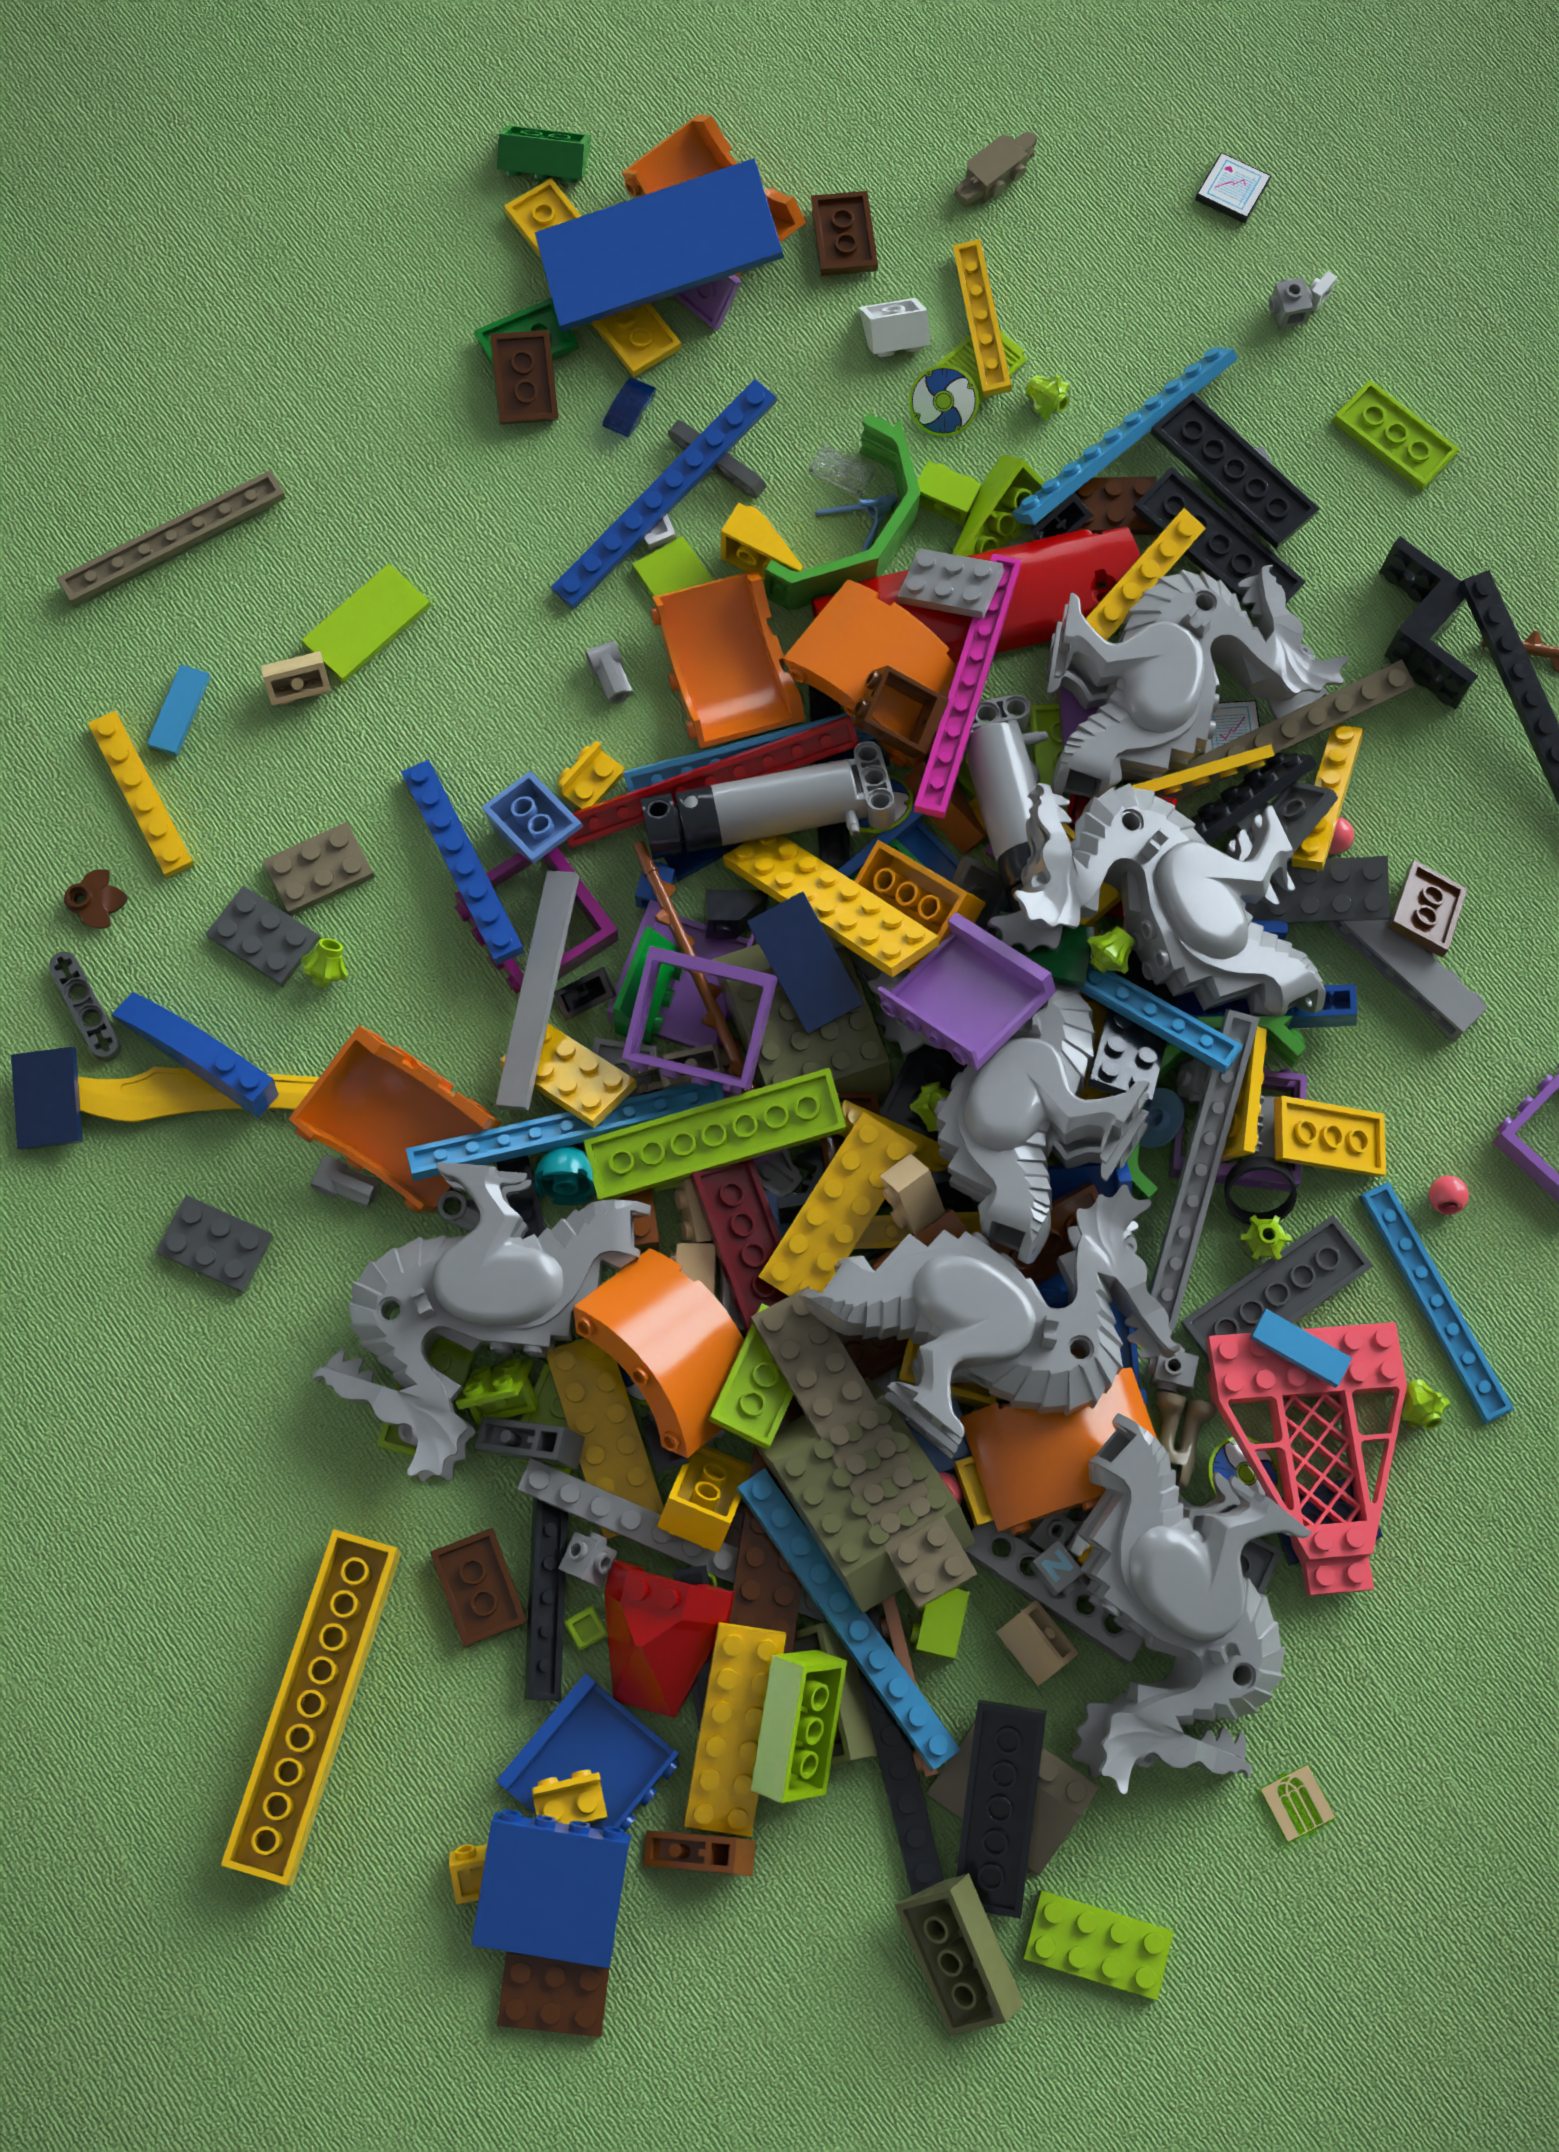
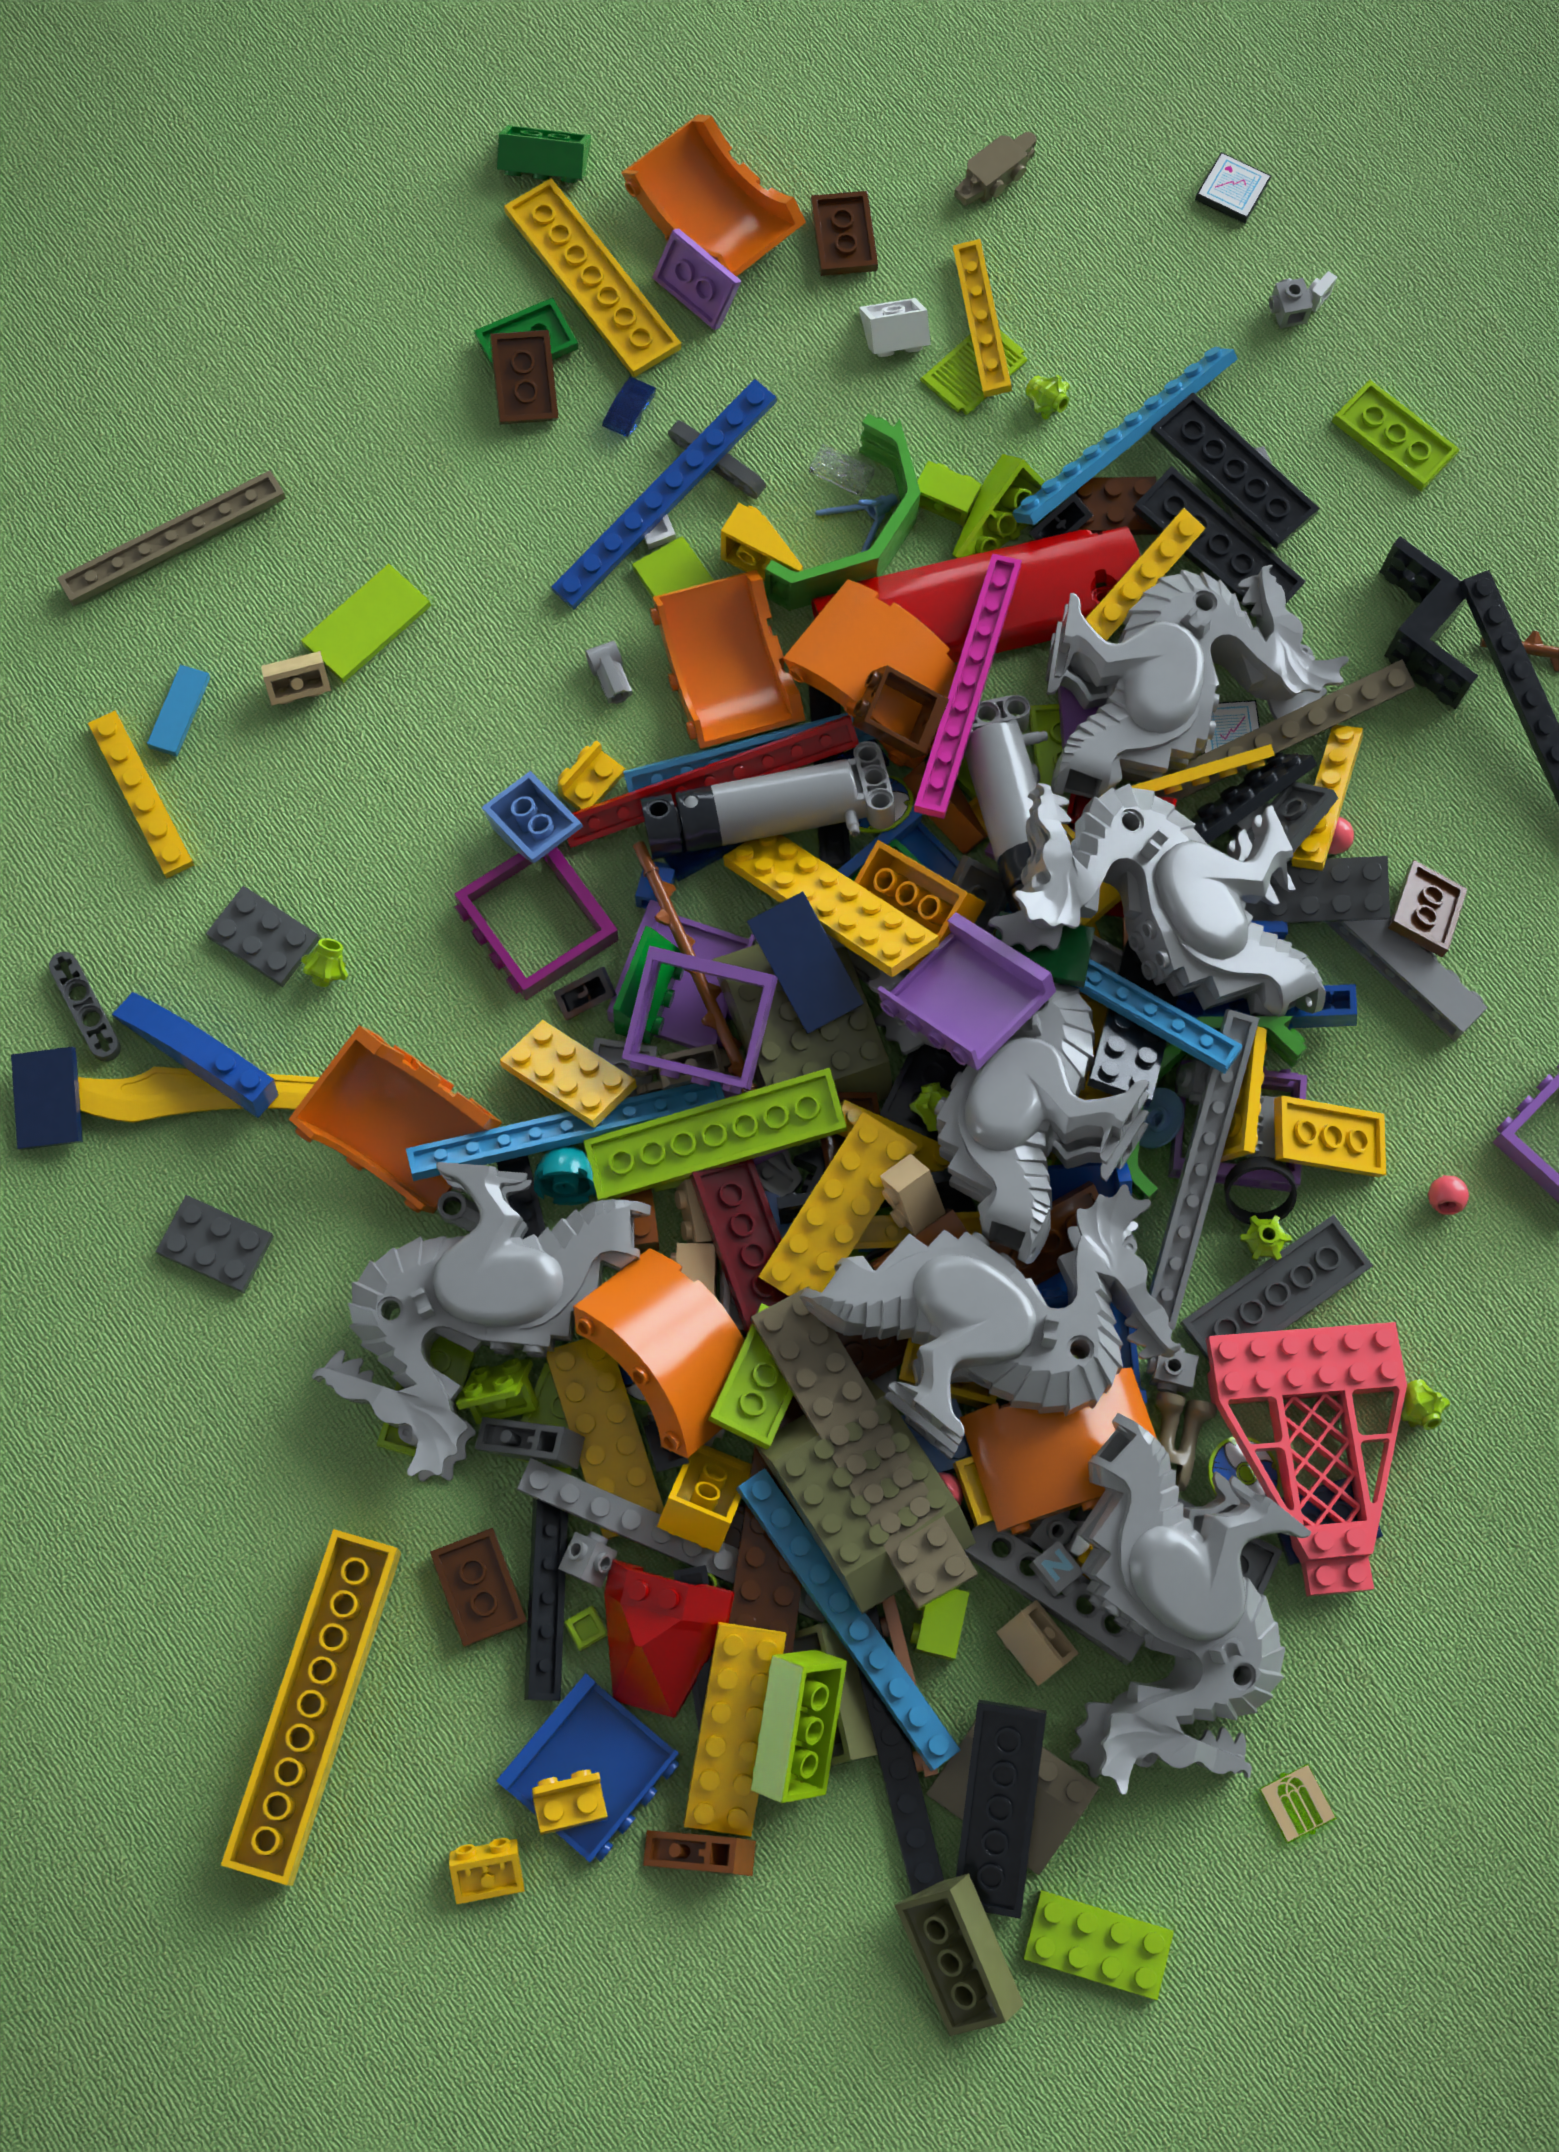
reddish brown plate [64,869,128,929] -> none
dark tan plate [263,822,374,916] -> none
light grey piece [310,1155,380,1208] -> none
blue plate [401,759,525,965] -> none
blue panel [471,1809,631,1968] -> none
light grey tile [495,871,580,1111] -> none
reddish brown plate [497,1953,610,2037] -> none
blue tile [535,158,784,332] -> none
black slope [703,890,769,940] -> none
light grey plate [898,549,1004,619] -> none
shield [909,365,979,437] -> none
lime rock [1087,926,1136,975] -> none
dark azure tile [1249,1309,1352,1388] -> none
dark azure tile [1359,1182,1514,1425] -> none

